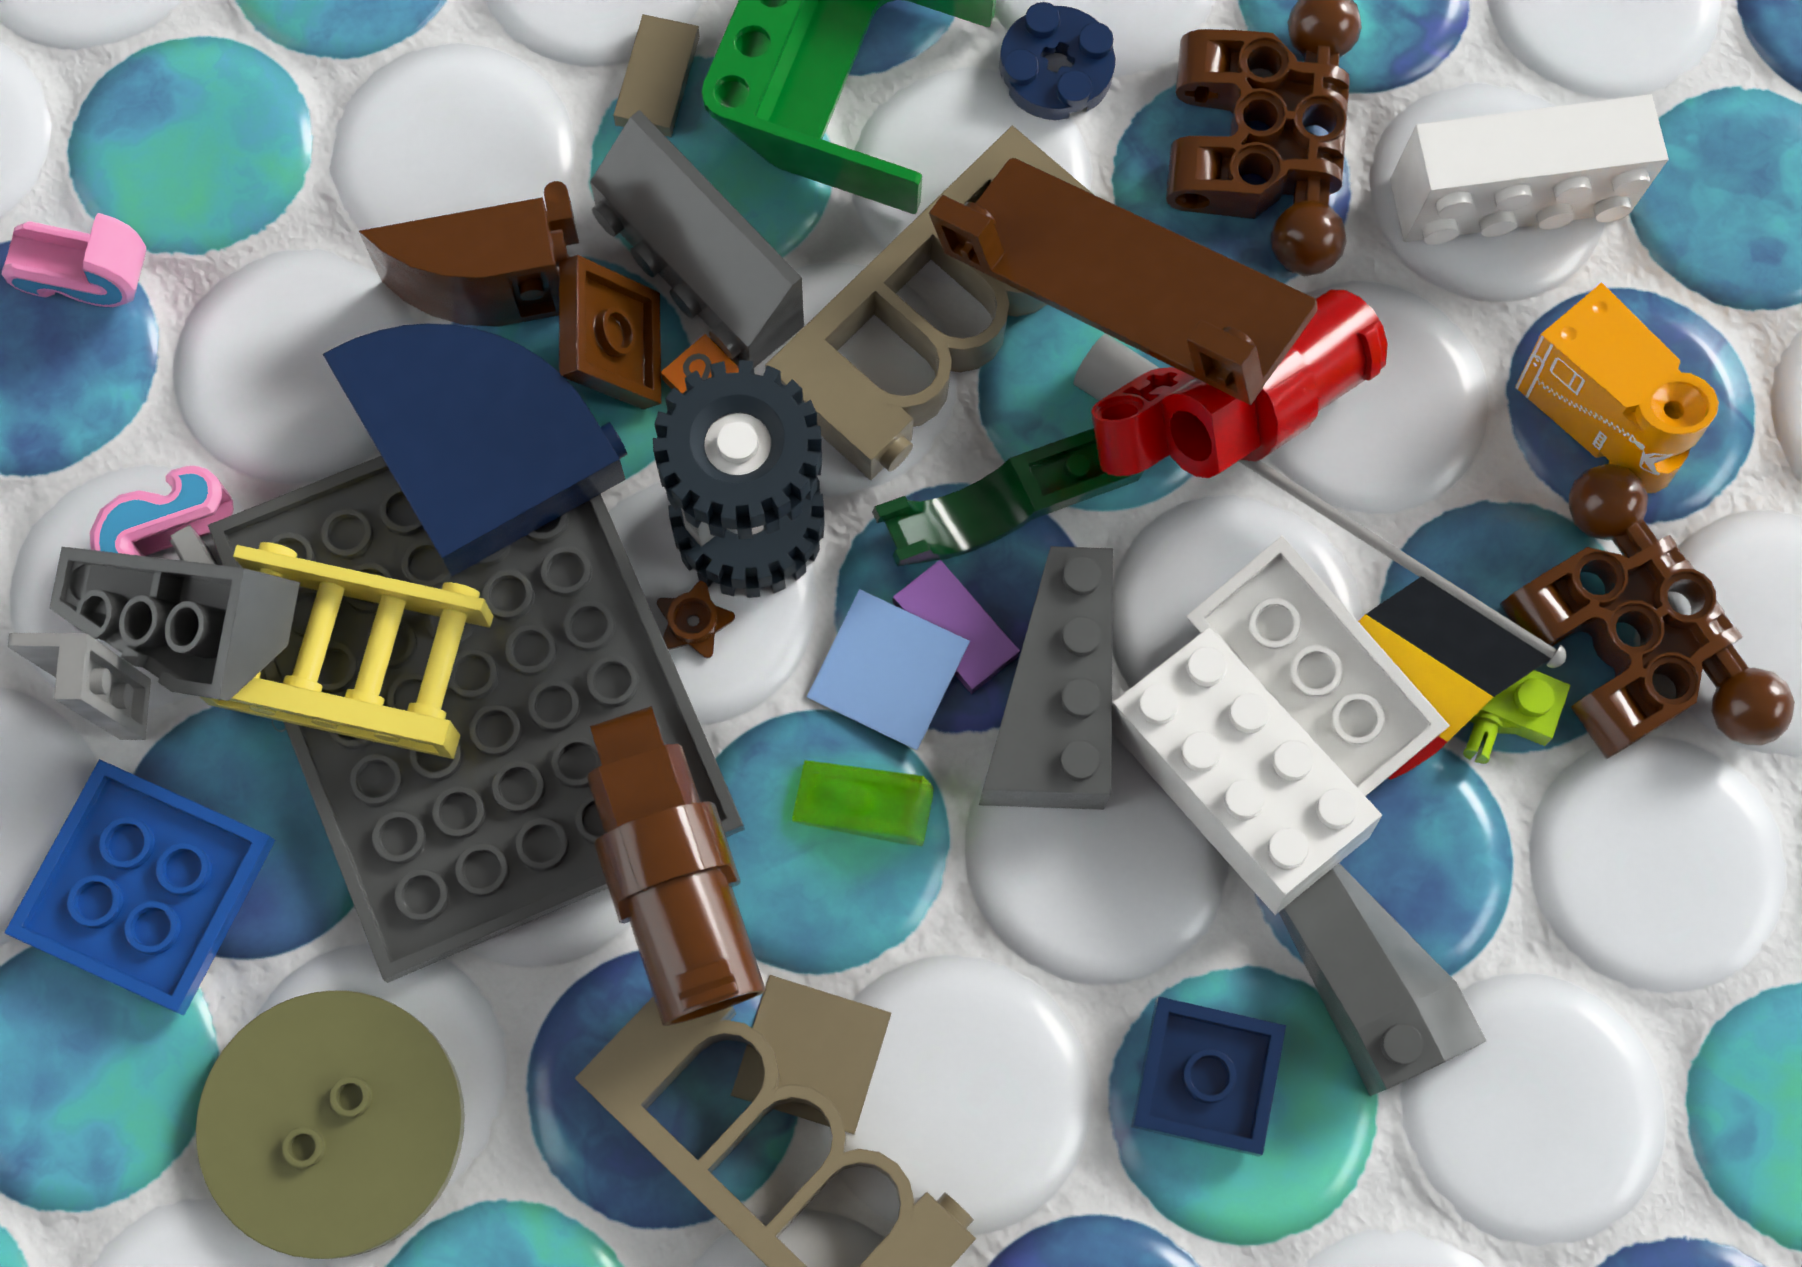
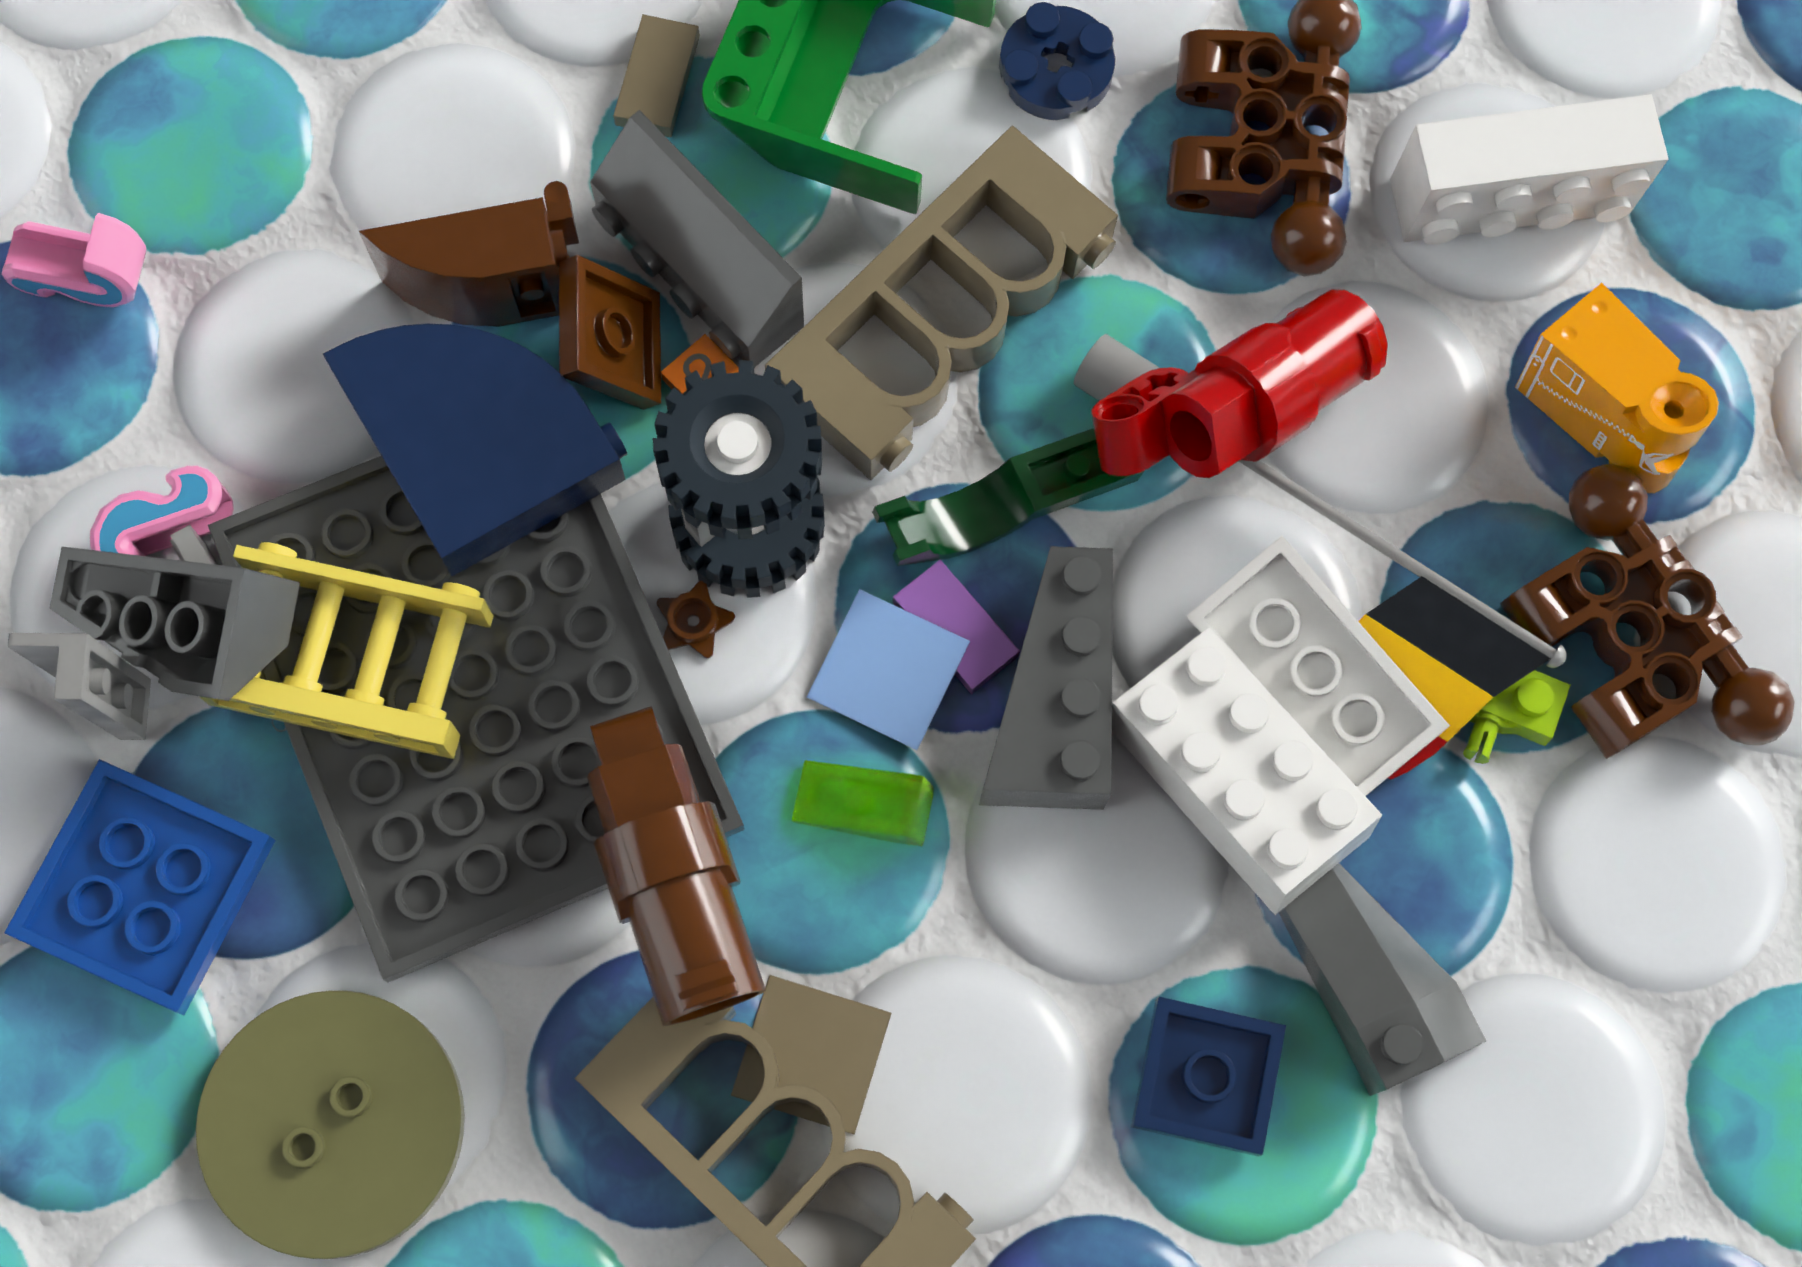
reddish brown bracket [929,158,1318,405] -> none

